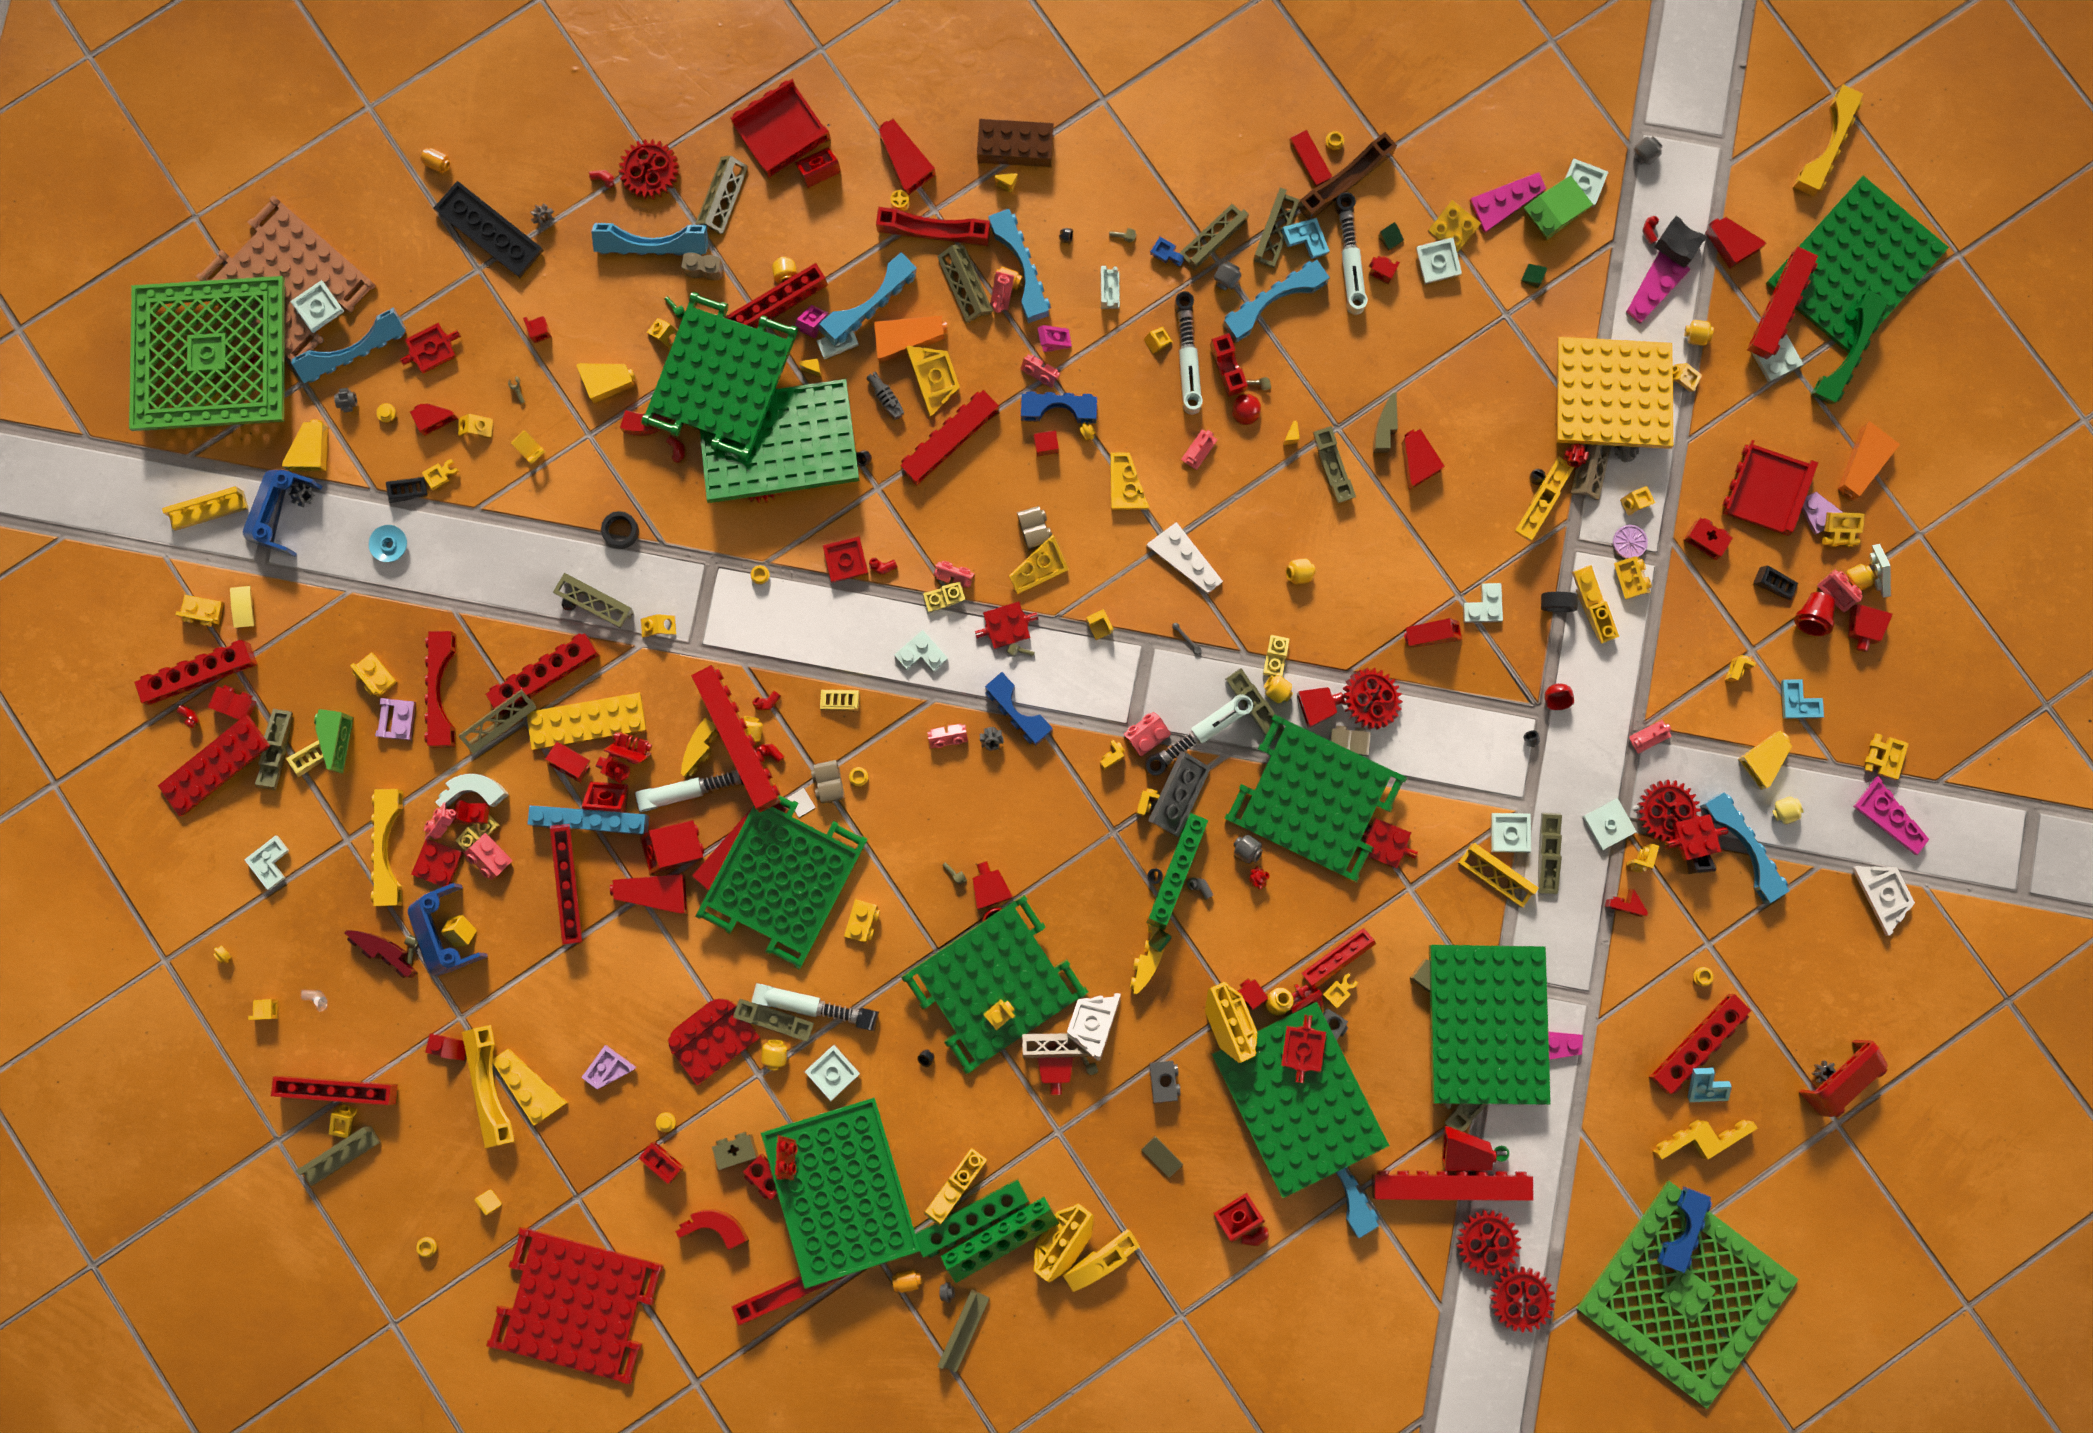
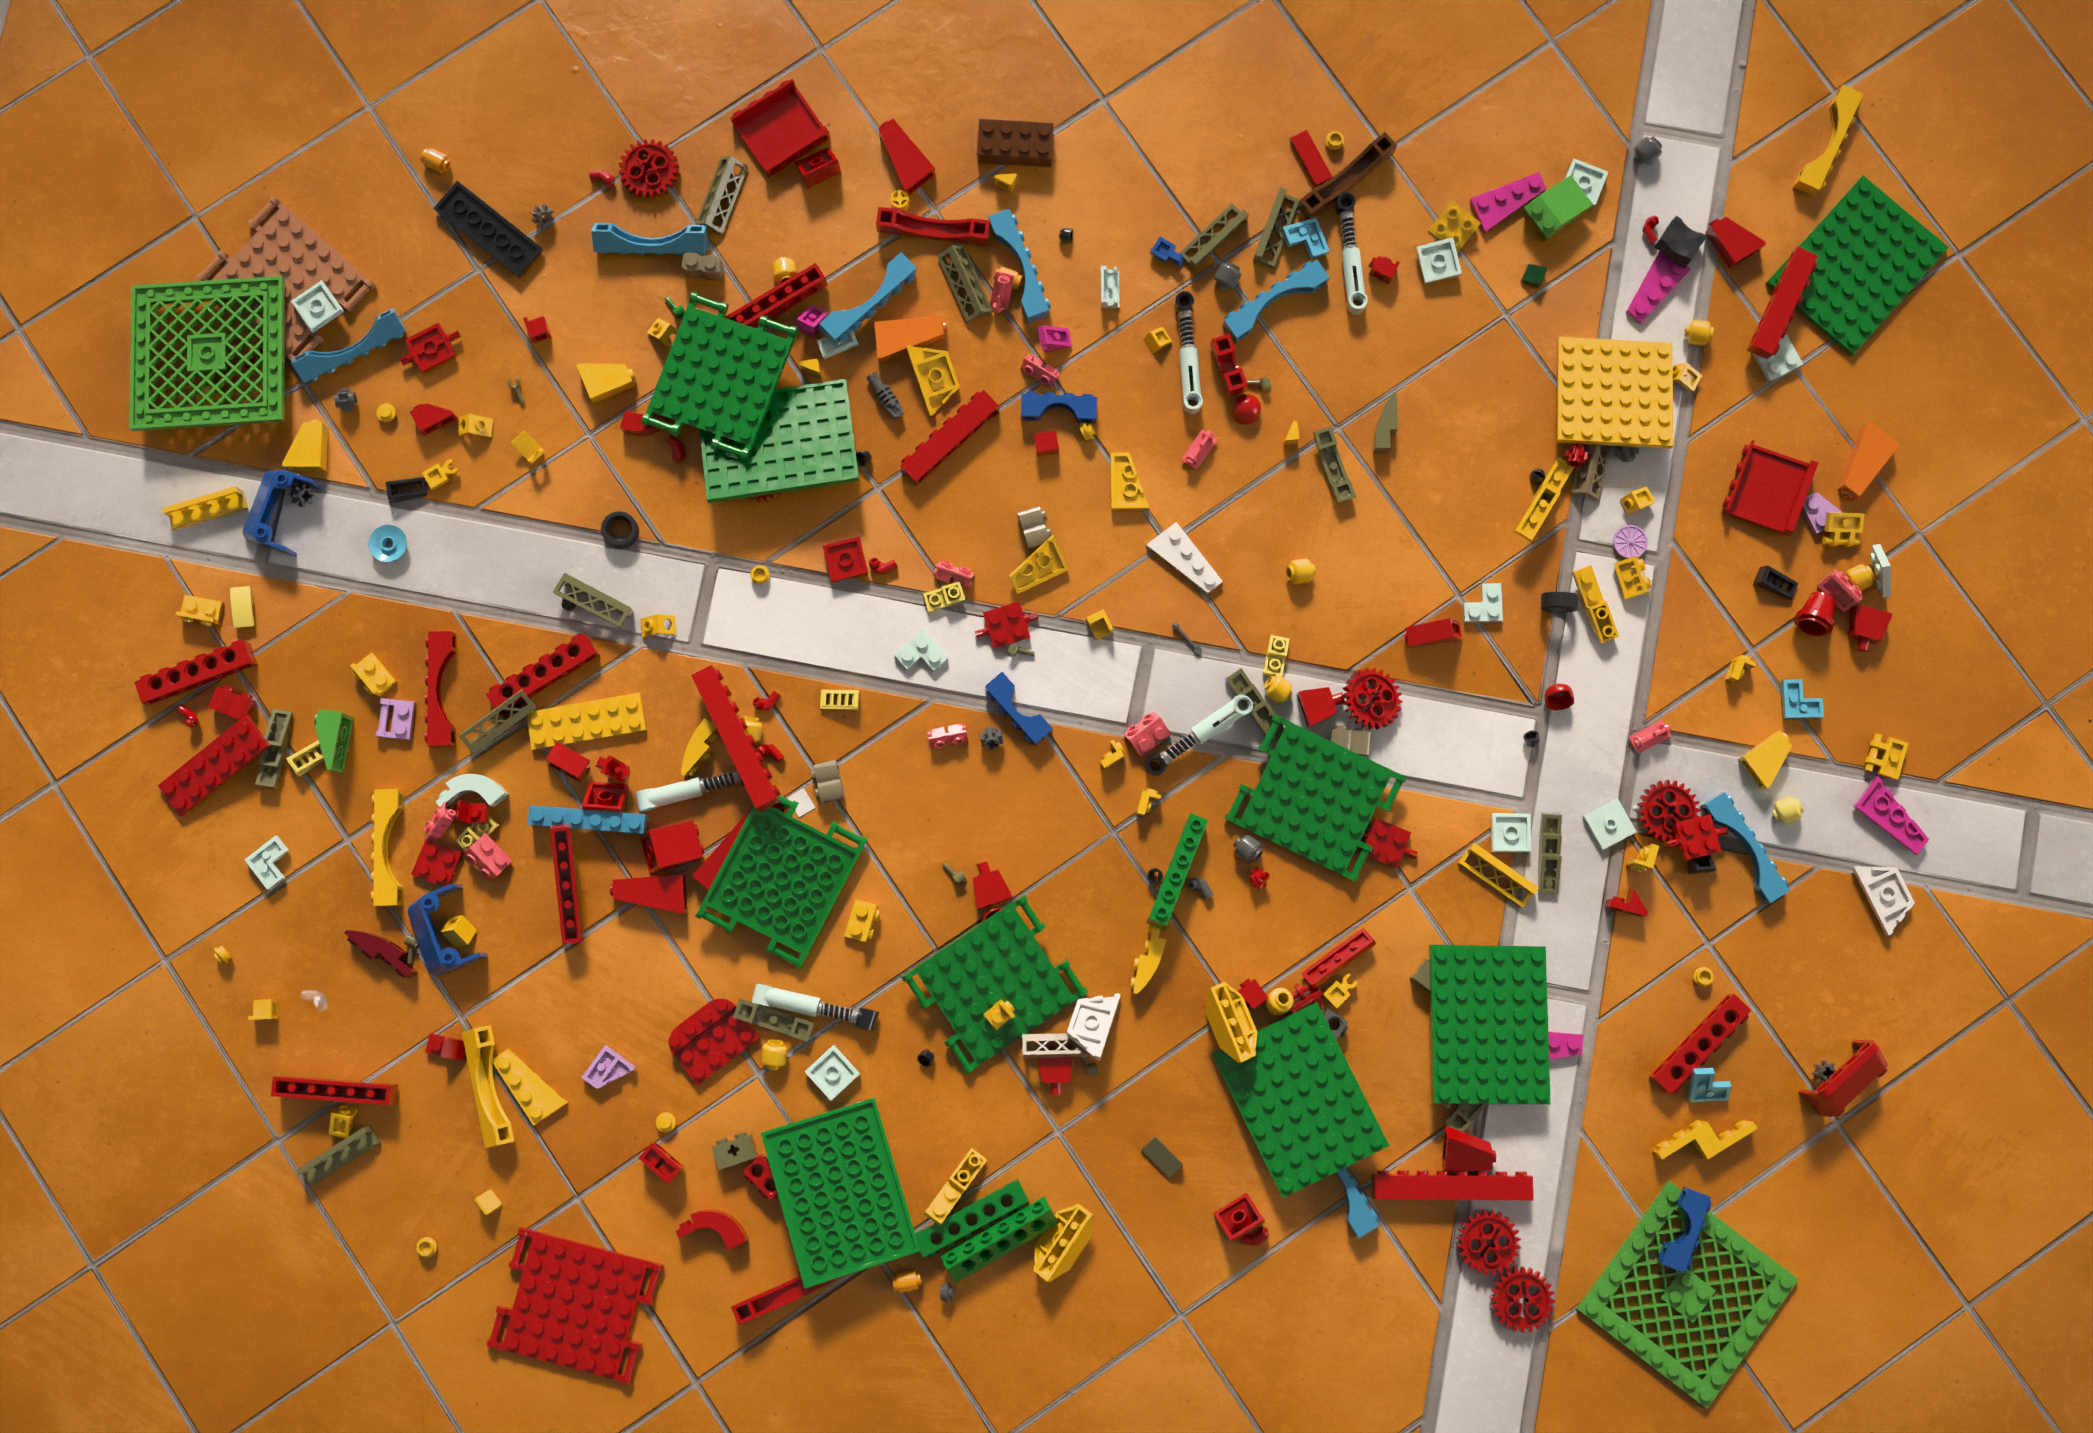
red hinge [604,732,652,764] -> none
red hinge [775,1135,797,1180] -> none
yellow plate [849,767,868,787] -> none
olive fence [937,1289,990,1372] -> none
yellow slope [1062,1229,1140,1292] -> none
olive hand [1109,228,1136,243] -> none
dark grey plate [1148,751,1211,837] -> none
dark green slope [1148,929,1172,952] -> none
dark grey brick [1149,1060,1181,1103] -> none
red plate [1281,1015,1327,1083] -> none
dark green slope [1378,222,1404,250] -> none
red slope [1402,428,1445,490] -> none
green hinge [1494,1145,1510,1162] -> none
red brick [1684,517,1733,560] -> none
green arch [1811,290,1889,404] -> none

